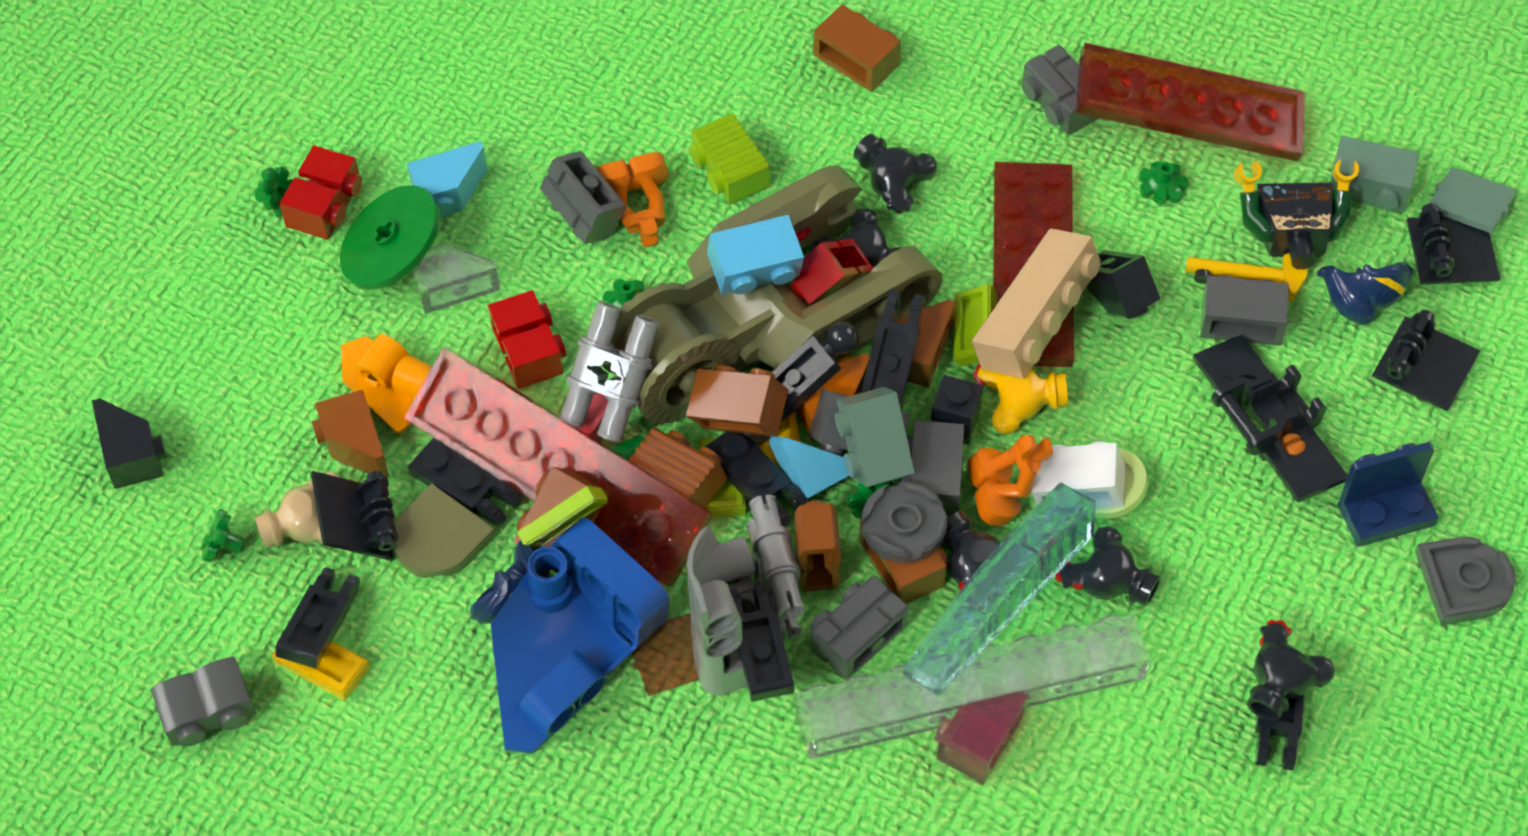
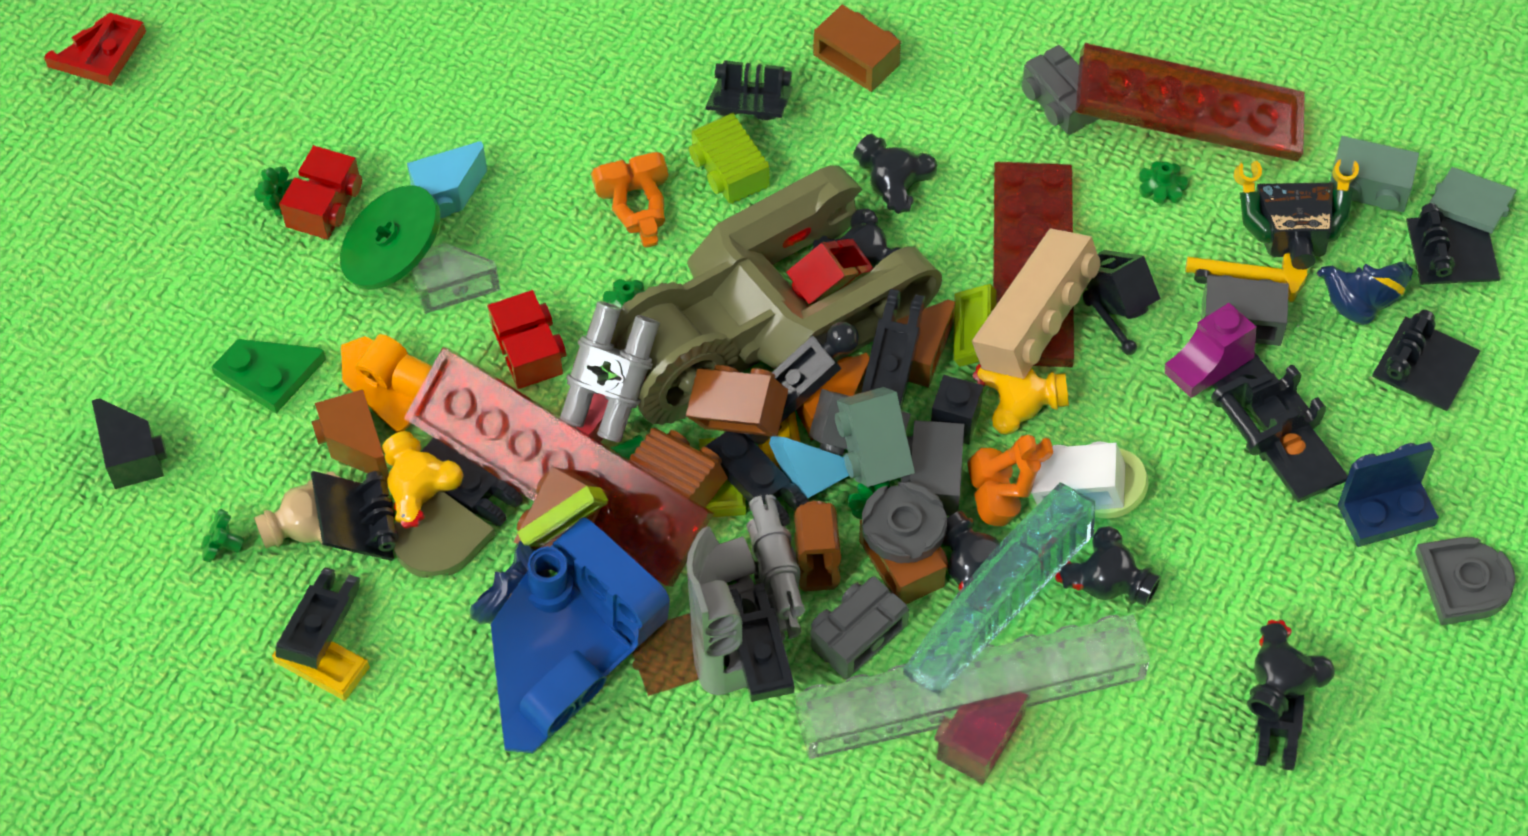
dark grey brick [151,657,256,746] -> none
dark grey brick [540,151,627,244] -> none
medium azure piece [707,215,804,295] -> none
none -> red wing [44,12,146,86]
none -> green wing [212,339,326,414]
none -> yellow animal [382,431,464,529]
none -> black hinge [705,60,793,120]
none -> black hinge [1083,289,1137,355]
none -> magenta arch [1165,303,1256,398]

